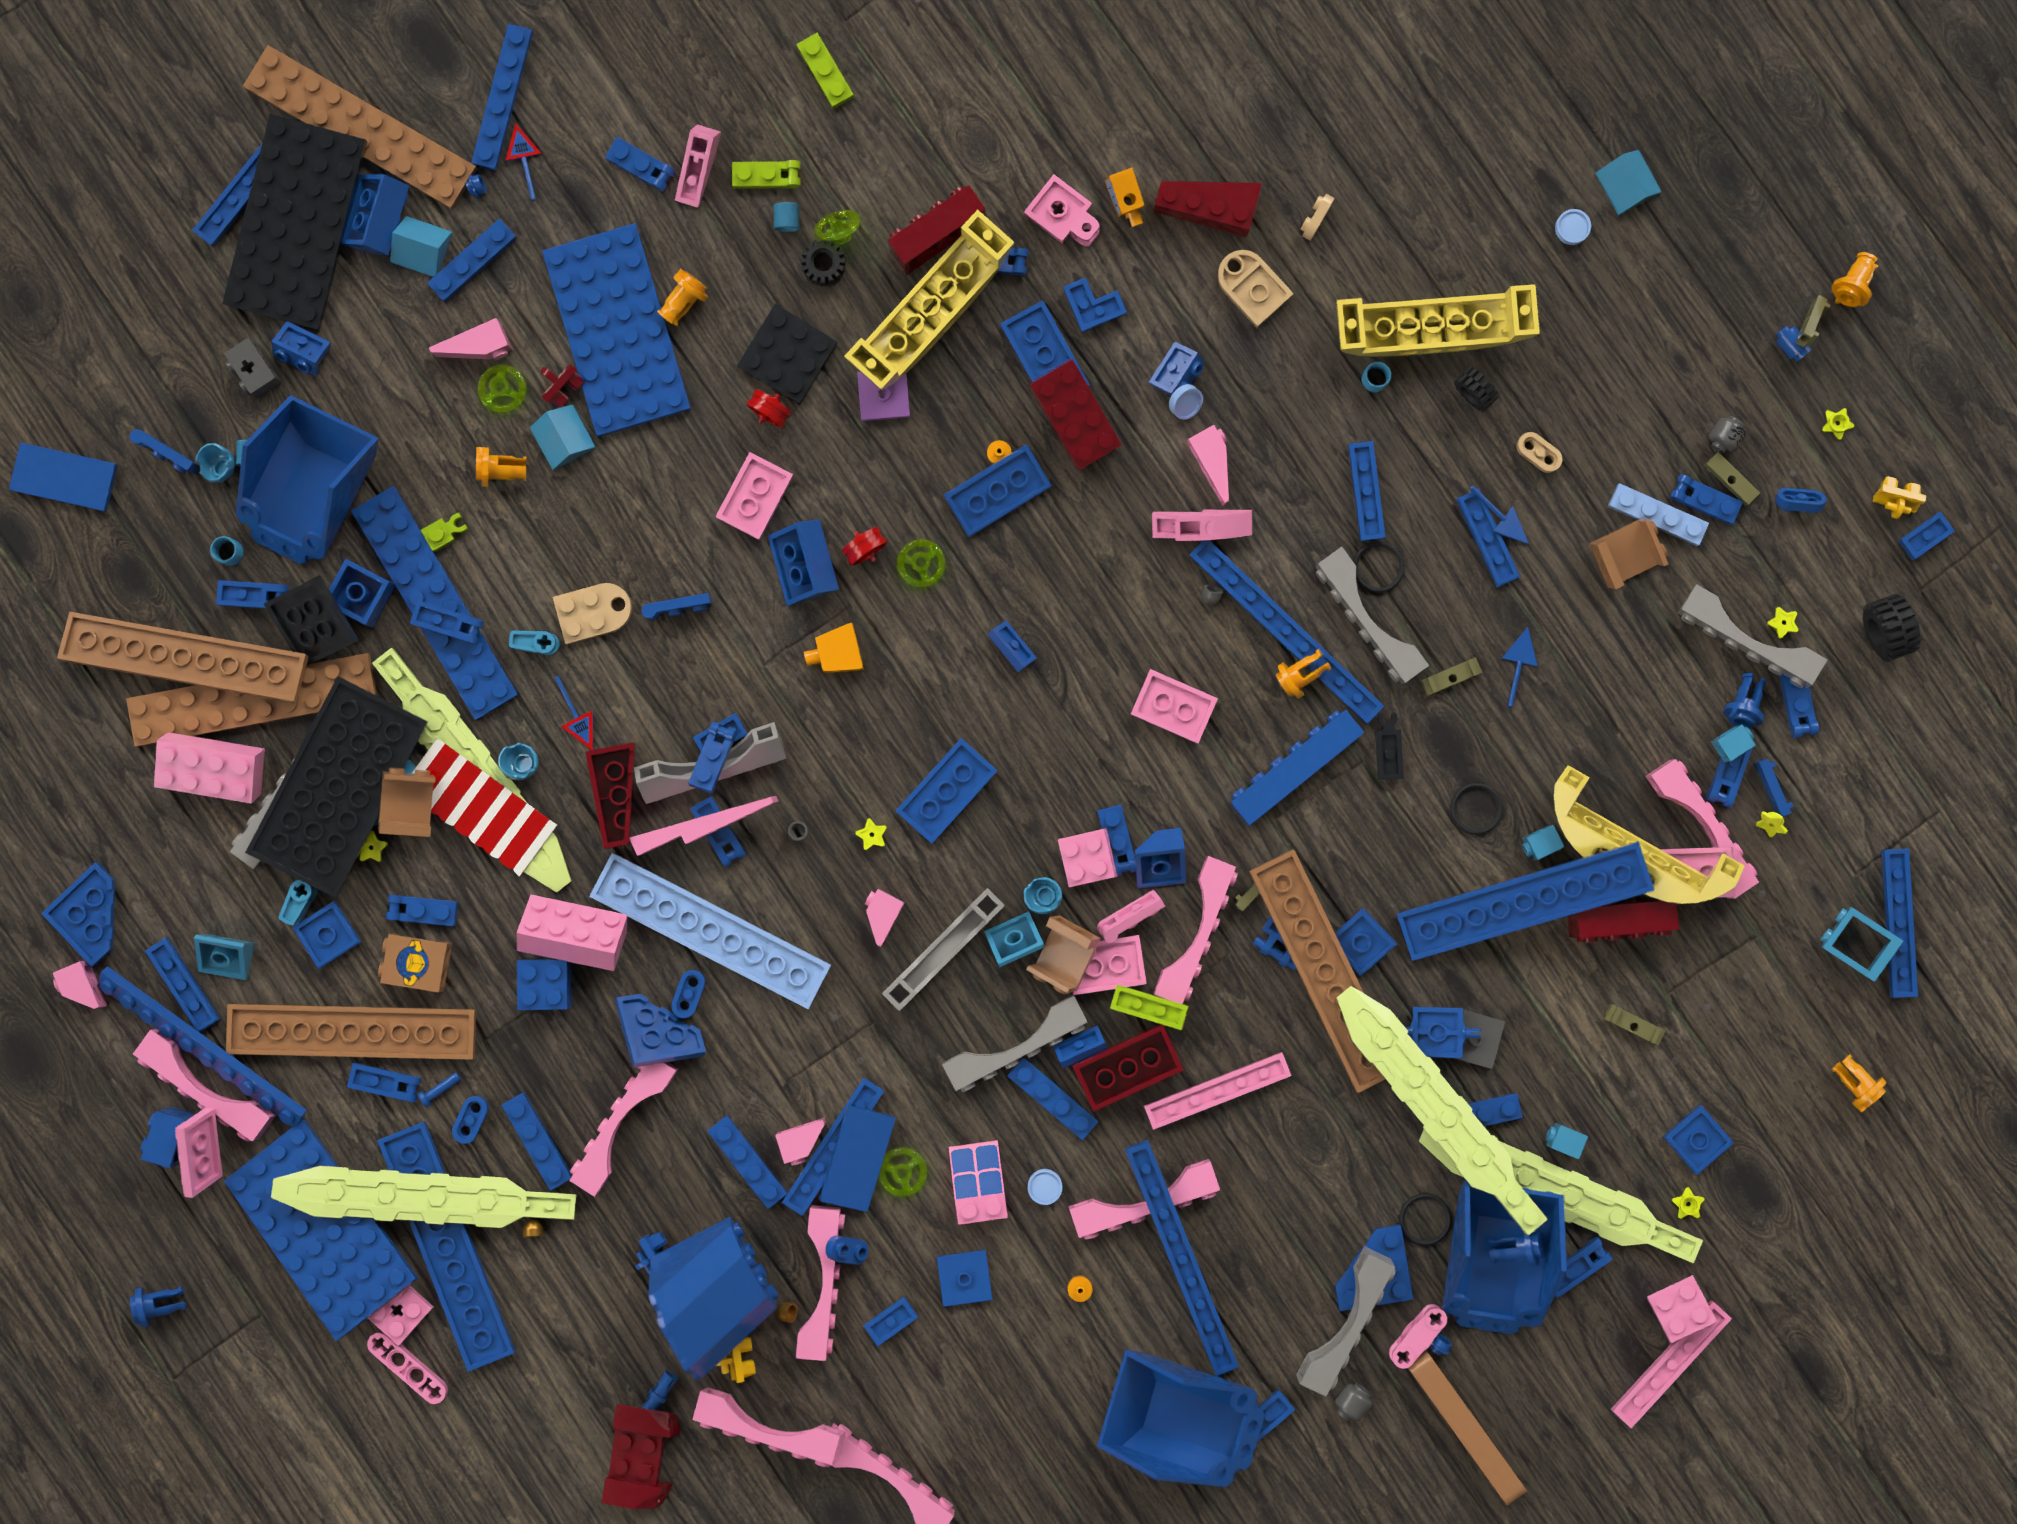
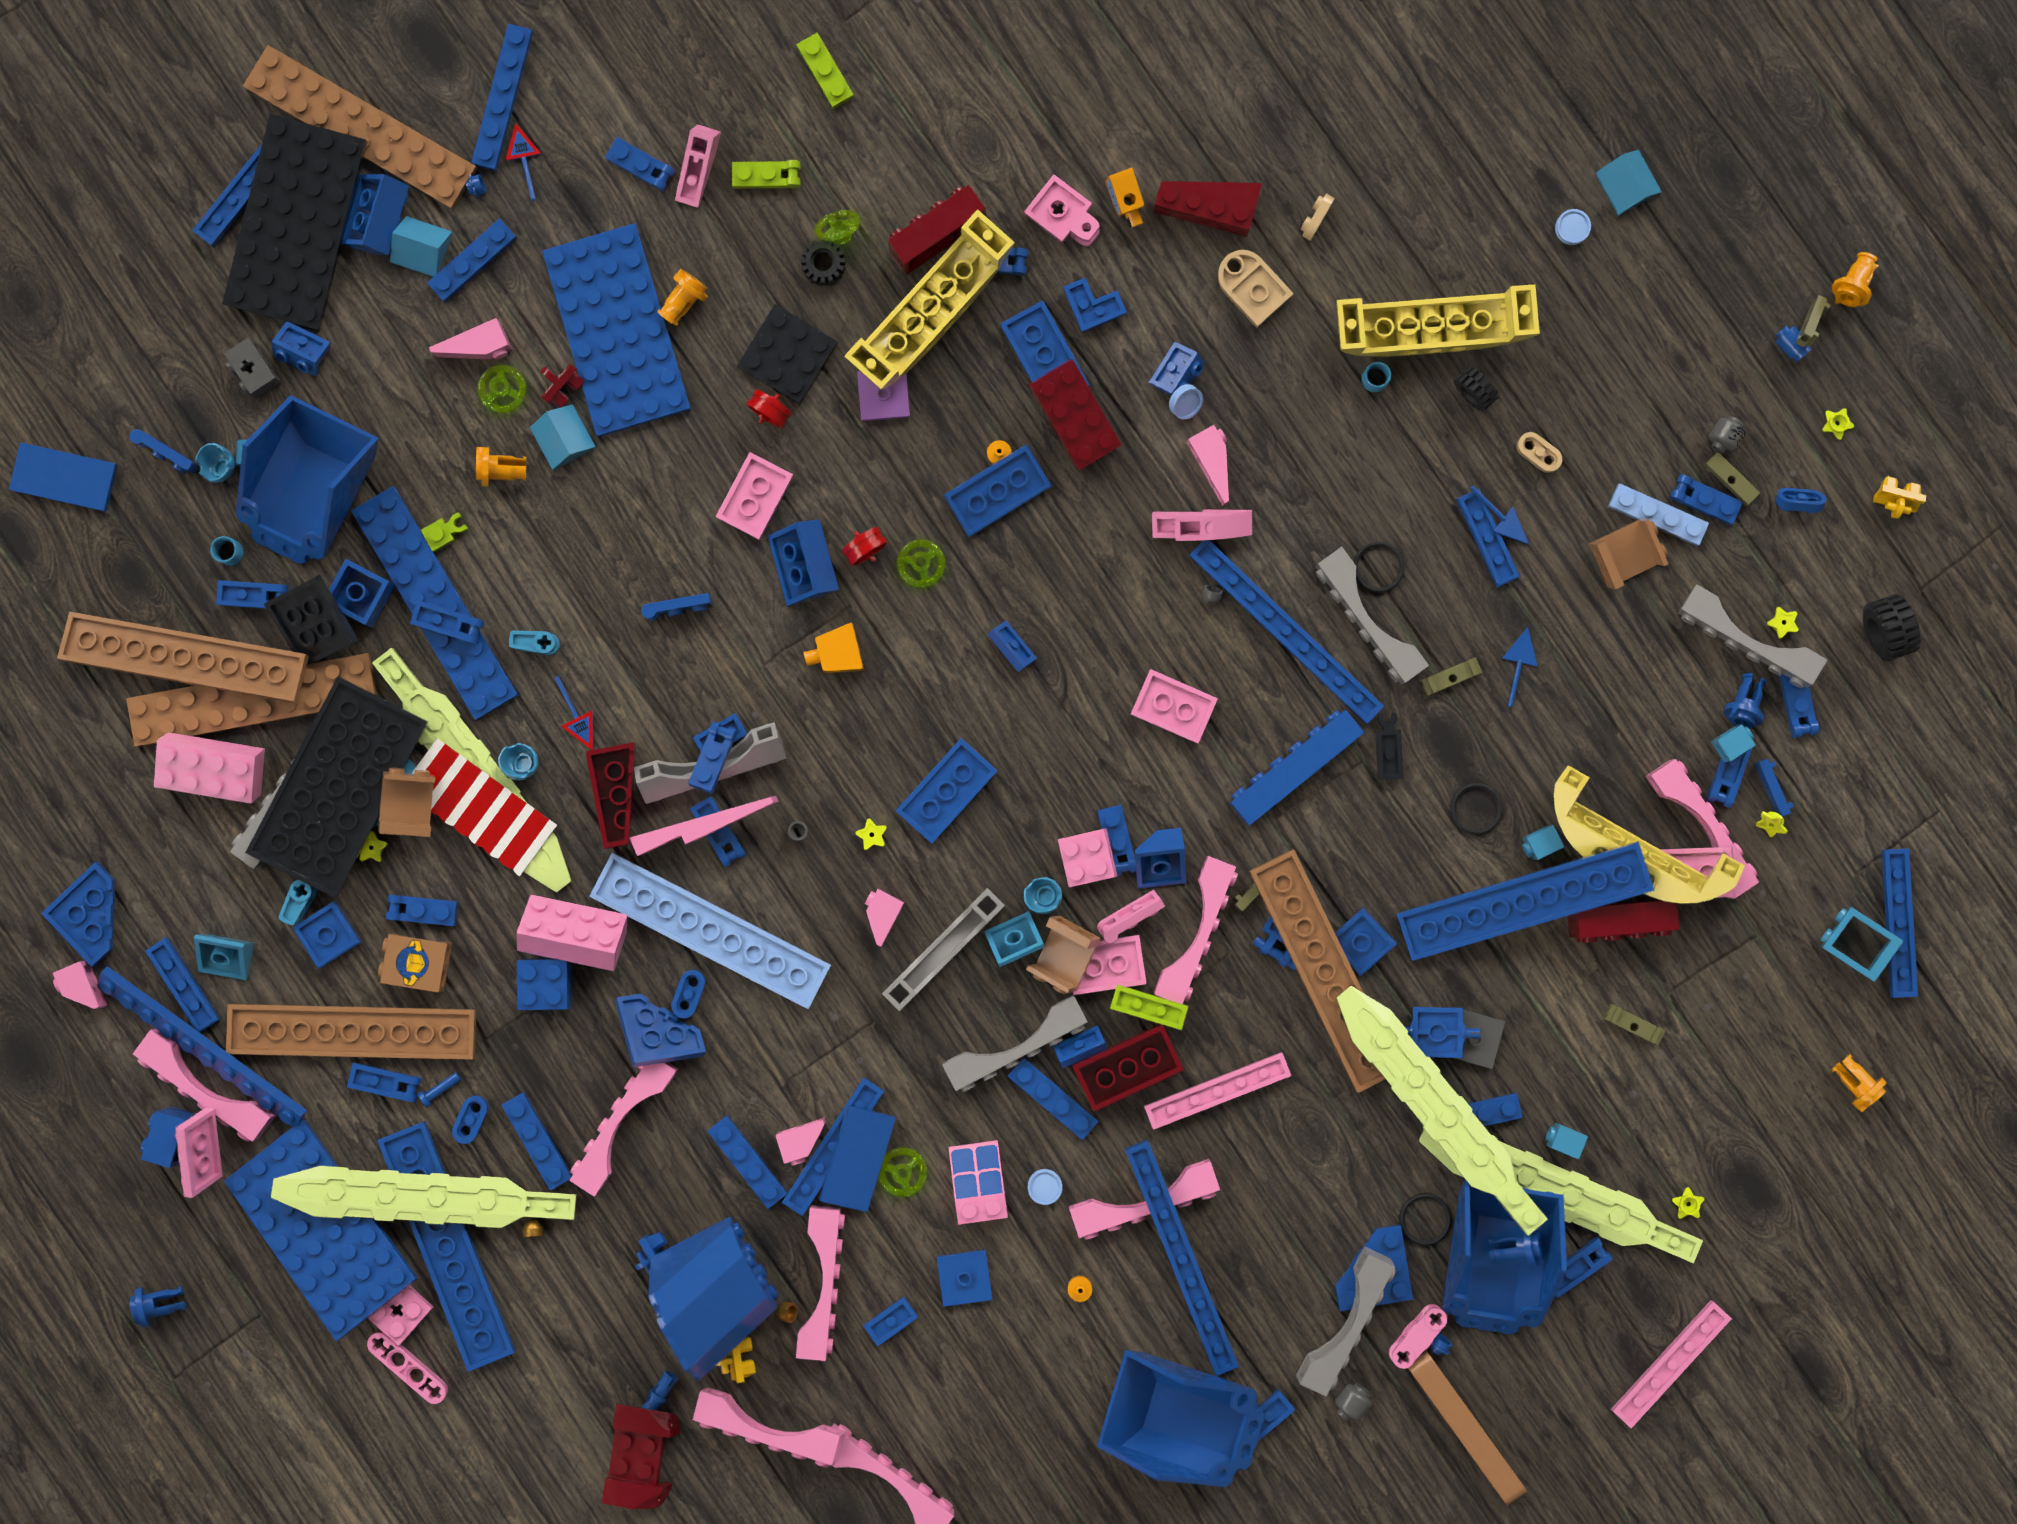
tan plate [553,583,632,645] -> none
dark azure piece [773,202,800,232] -> none
blue plate [825,1235,868,1265] -> none
light orange piece [1276,649,1332,699] -> none
blue plate [1348,441,1386,542] -> none
bright pink brick [1647,1275,1717,1344] -> none
blue plate [1662,1104,1734,1175] -> none
blue plate [1898,511,1955,560] -> none

